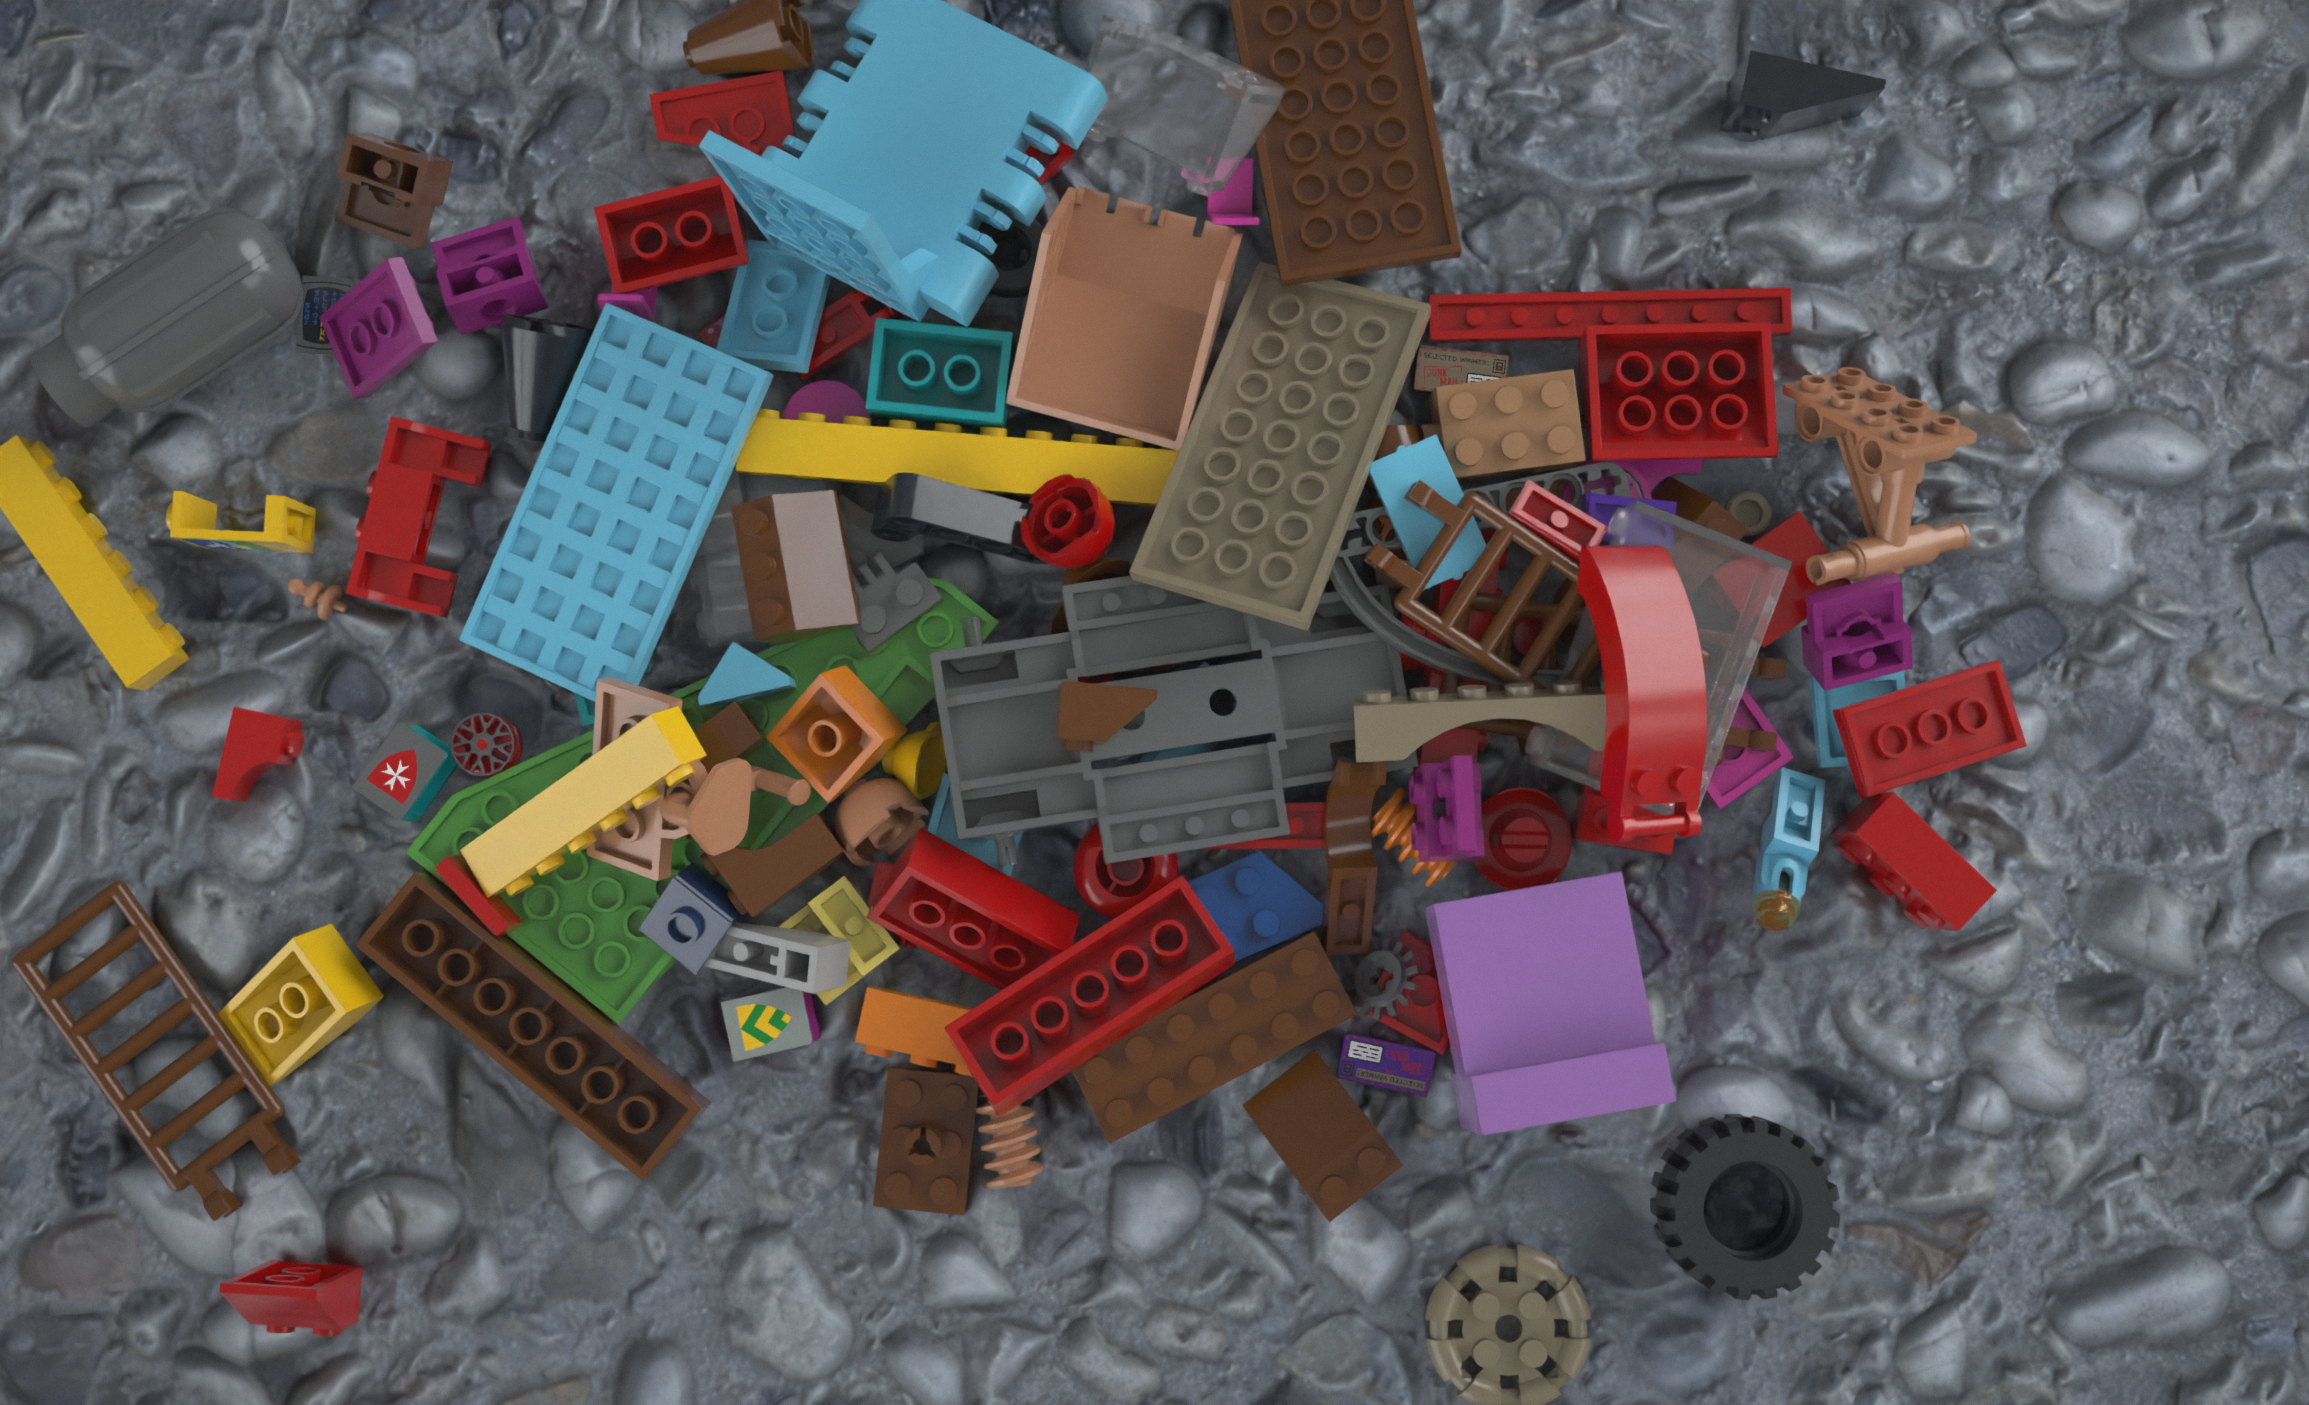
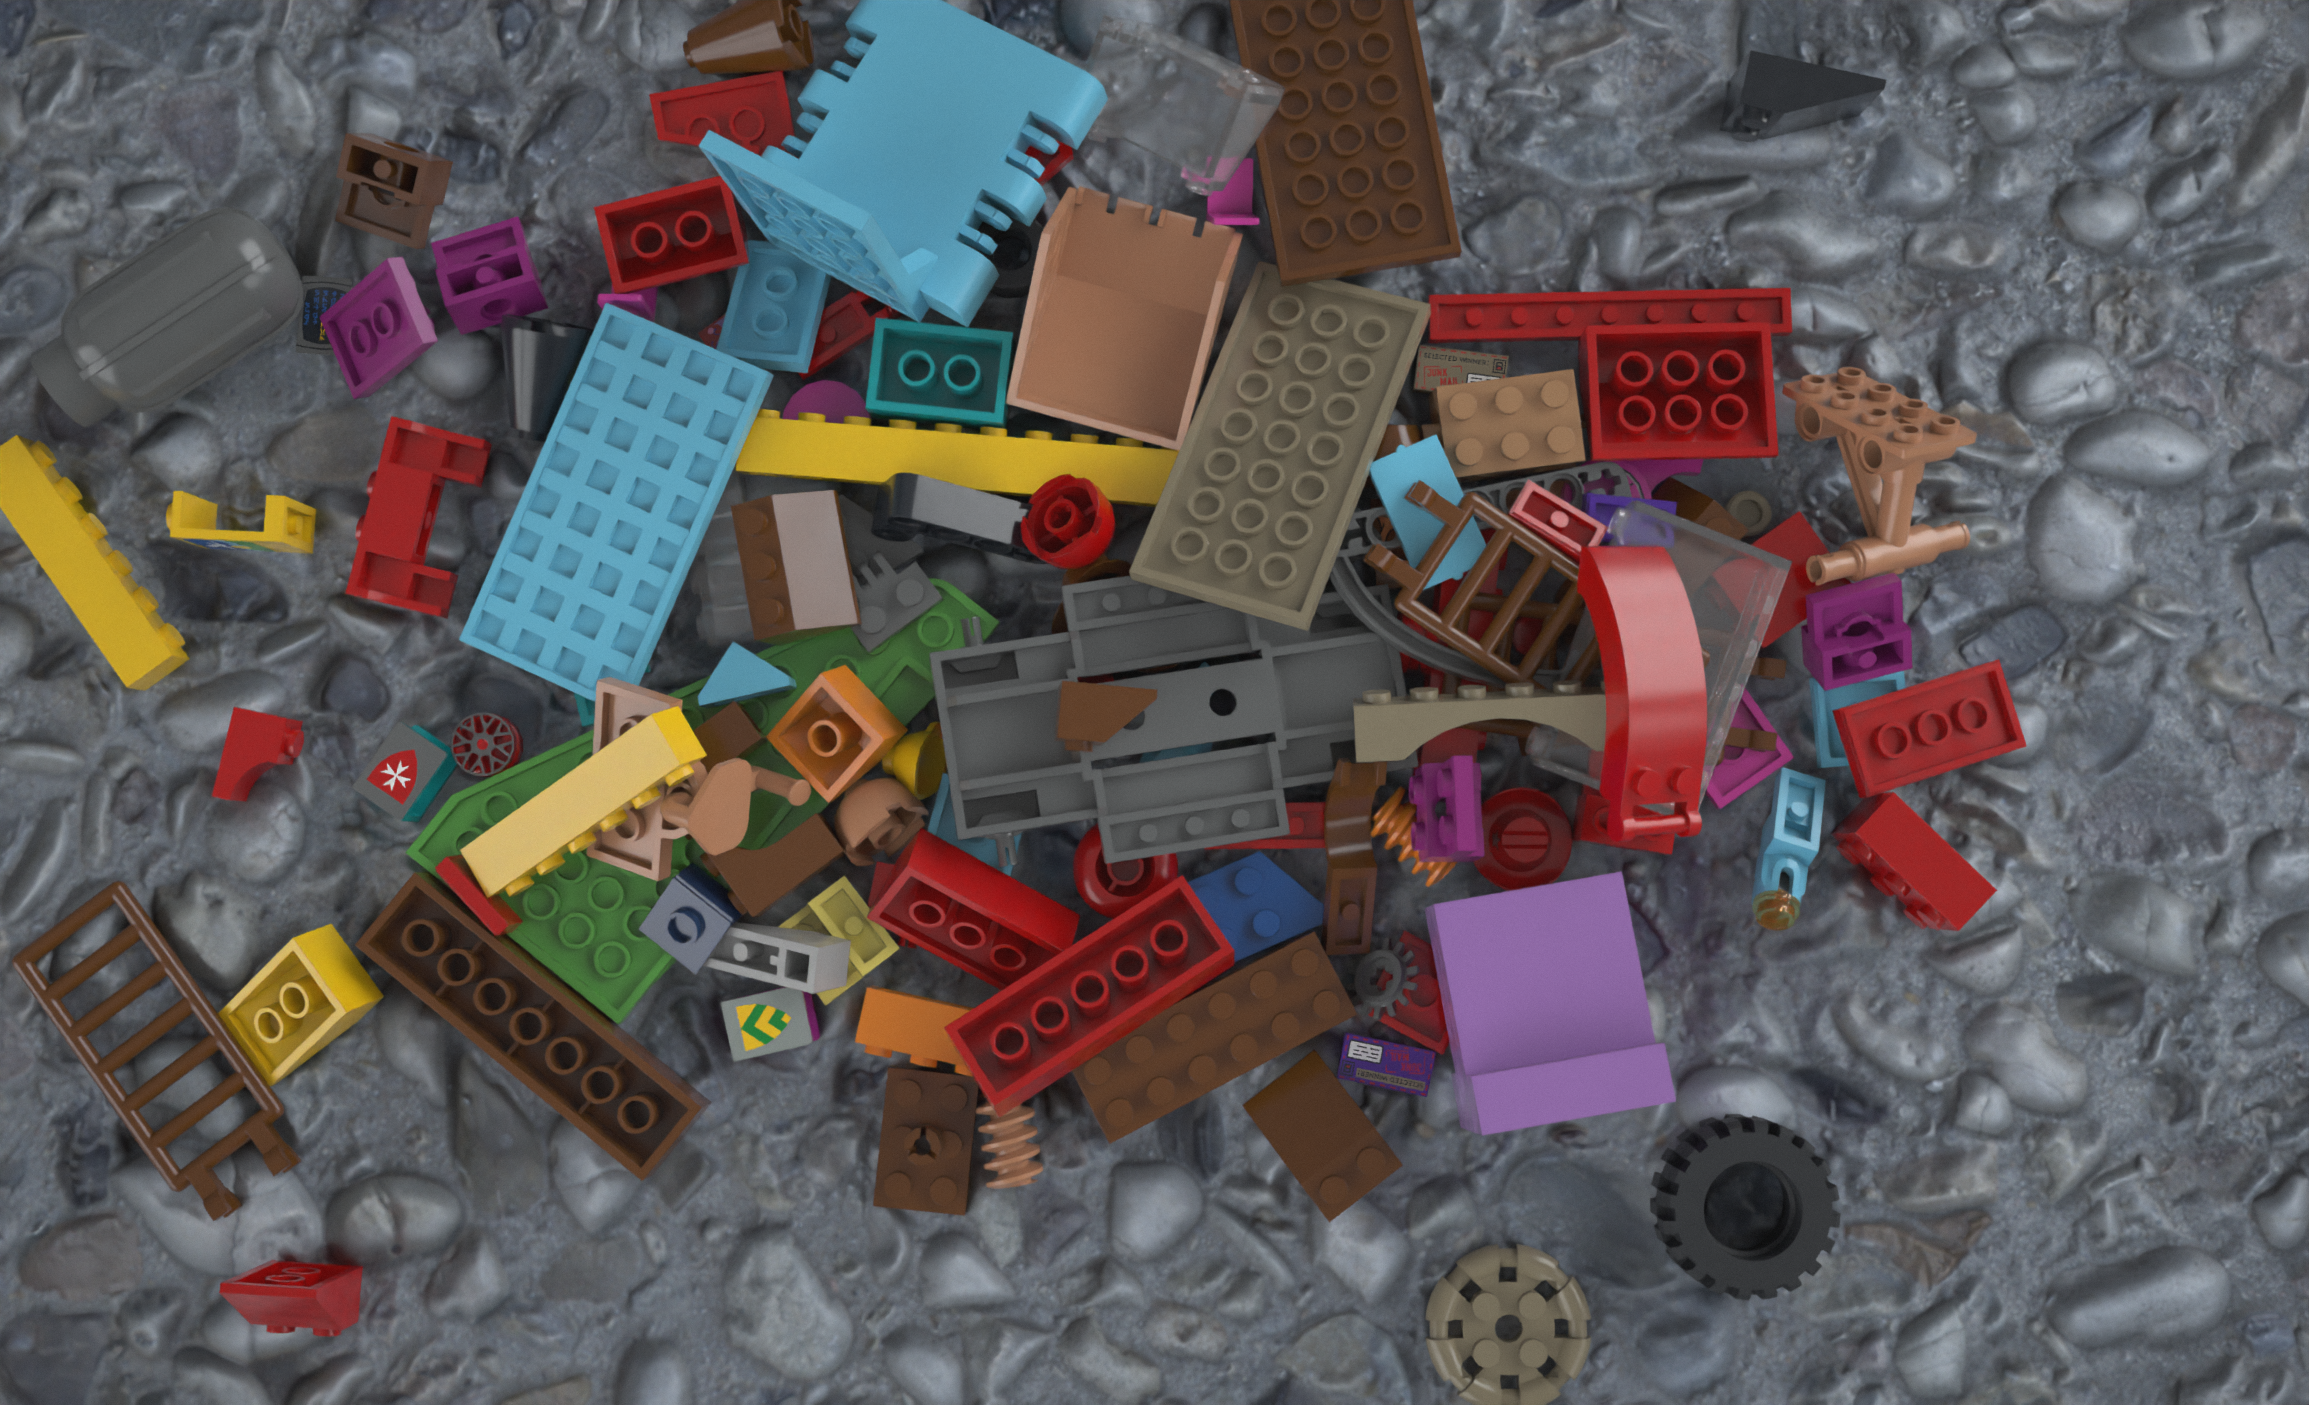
nougat hair [287,578,348,620] -> none

